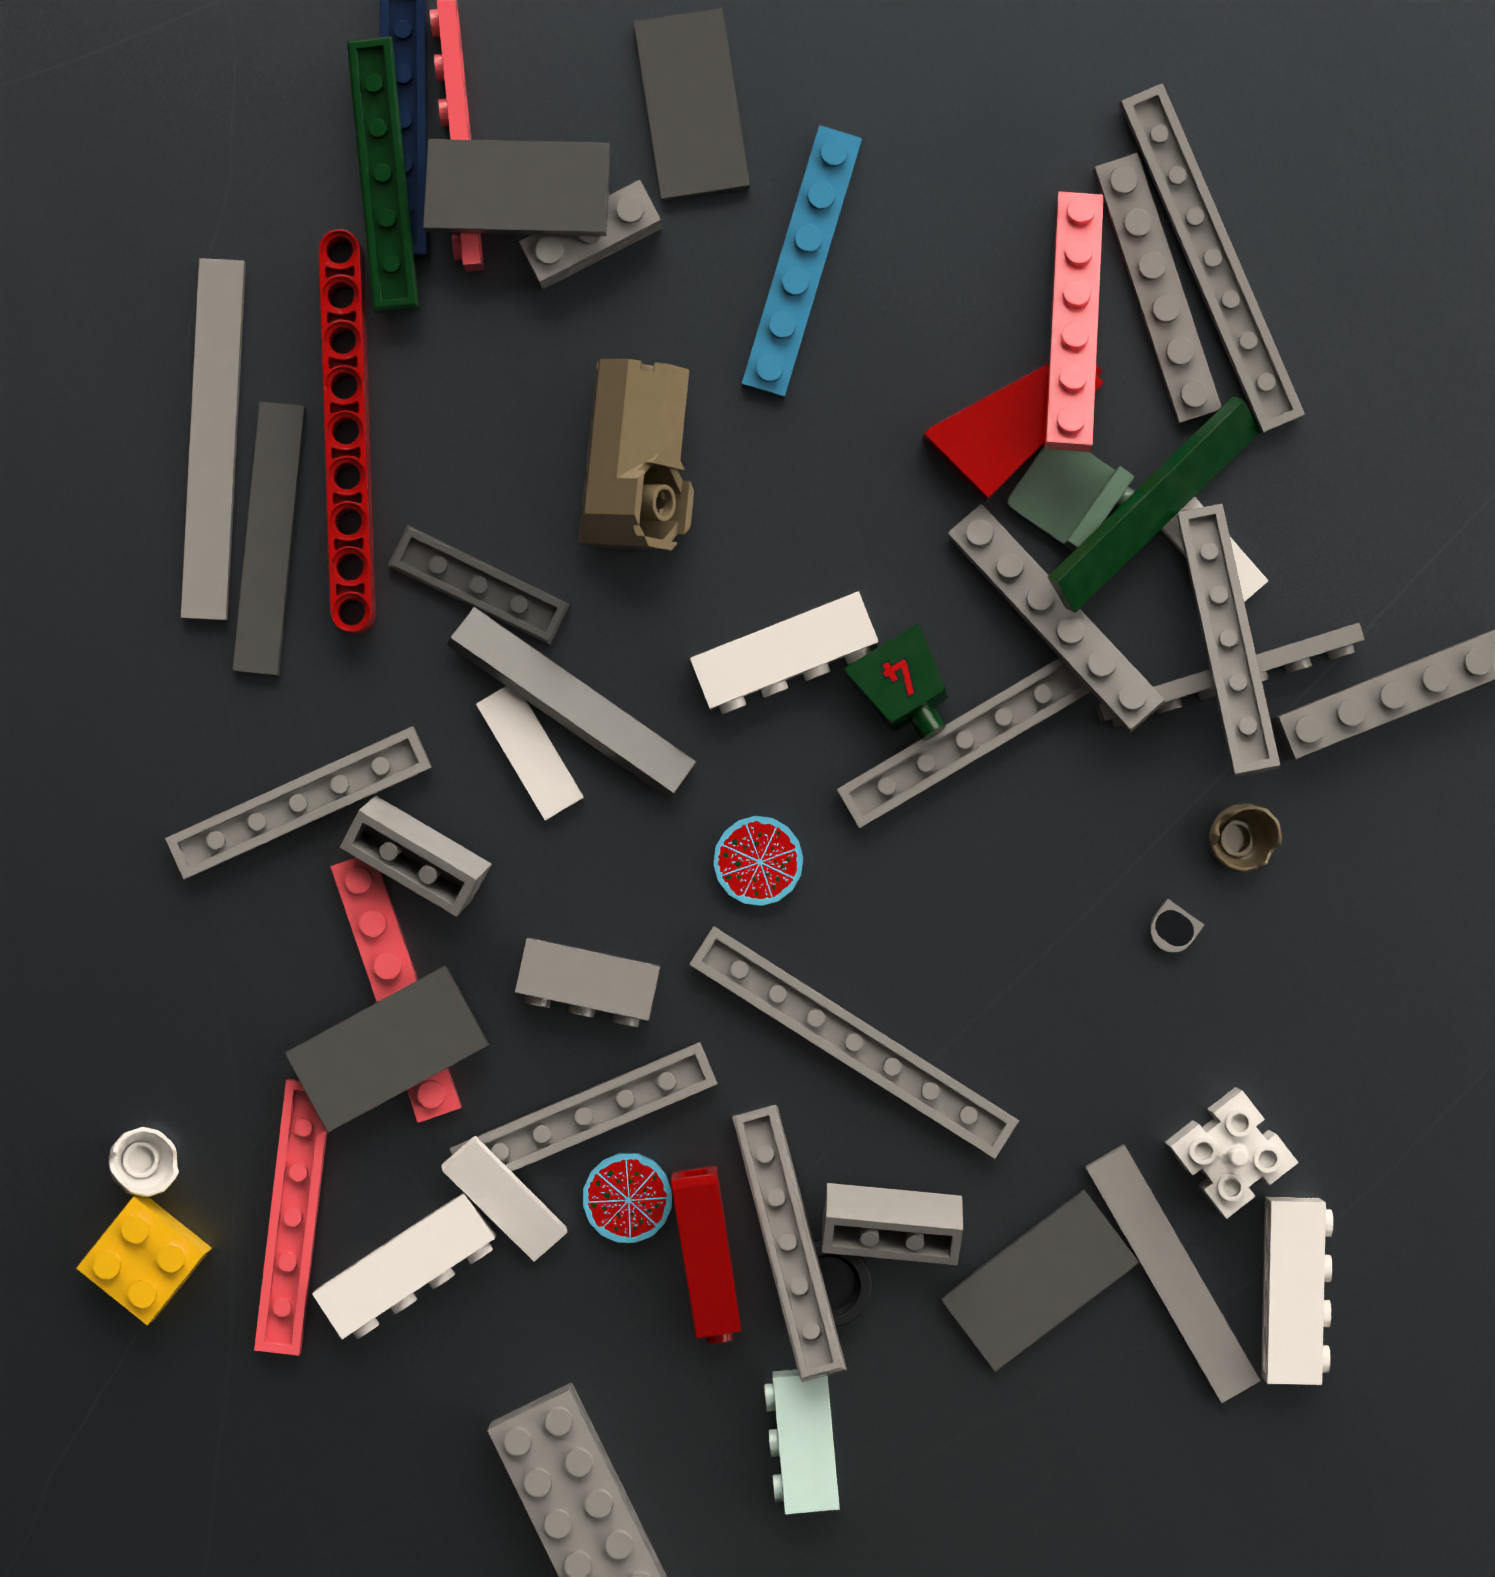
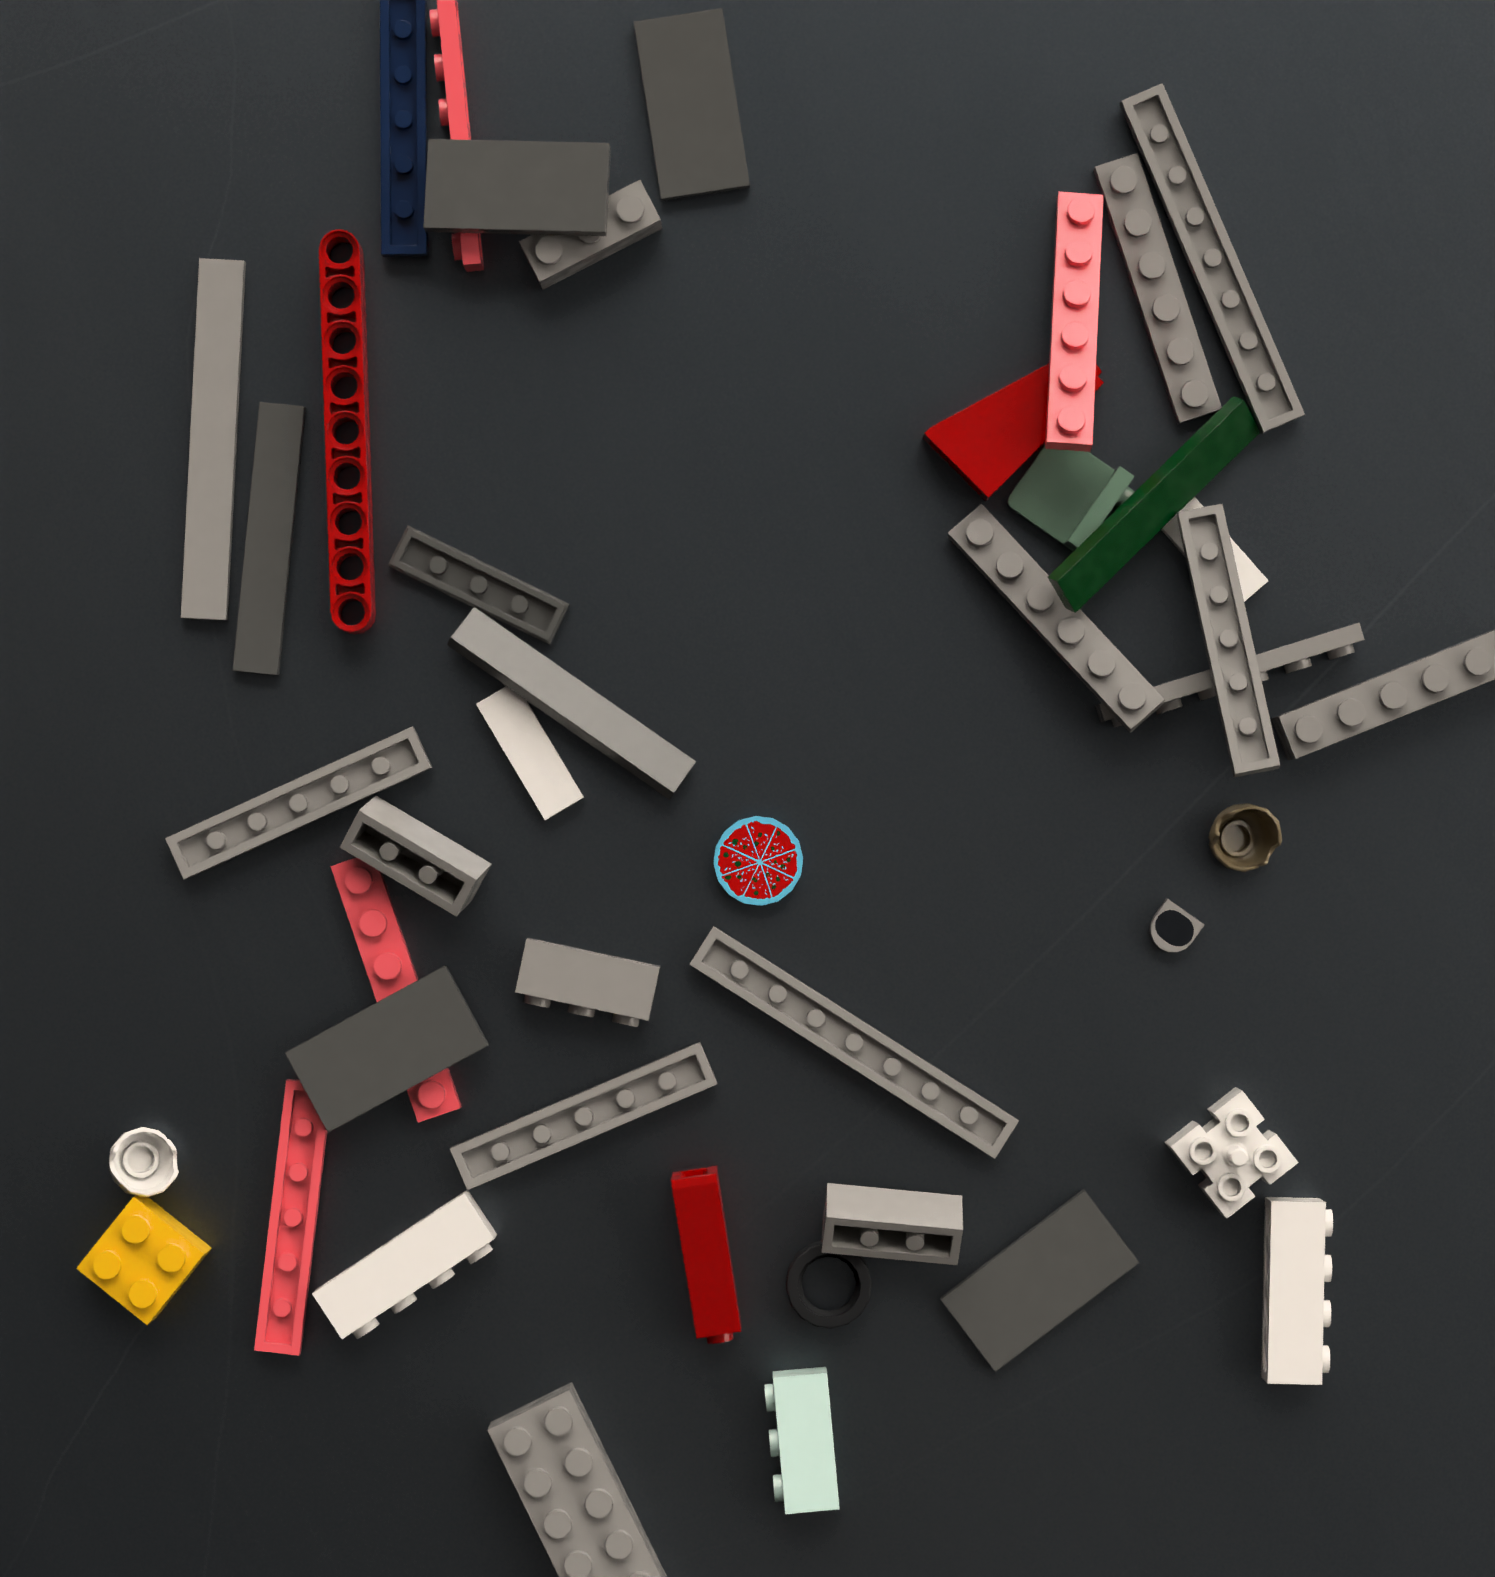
dark green tile [347,36,420,313] -> none
white tile [442,1136,568,1261] -> none
dark tan brick [578,359,694,551] -> none
tile [583,1153,672,1243] -> none
white brick [690,591,879,714] -> none
light grey tile [732,1105,847,1382] -> none
dark azure plate [742,125,862,398] -> none
light grey plate [836,658,1091,828] -> none
dark green torso [844,624,948,741] -> none
light grey tile [1084,1144,1261,1403] -> none

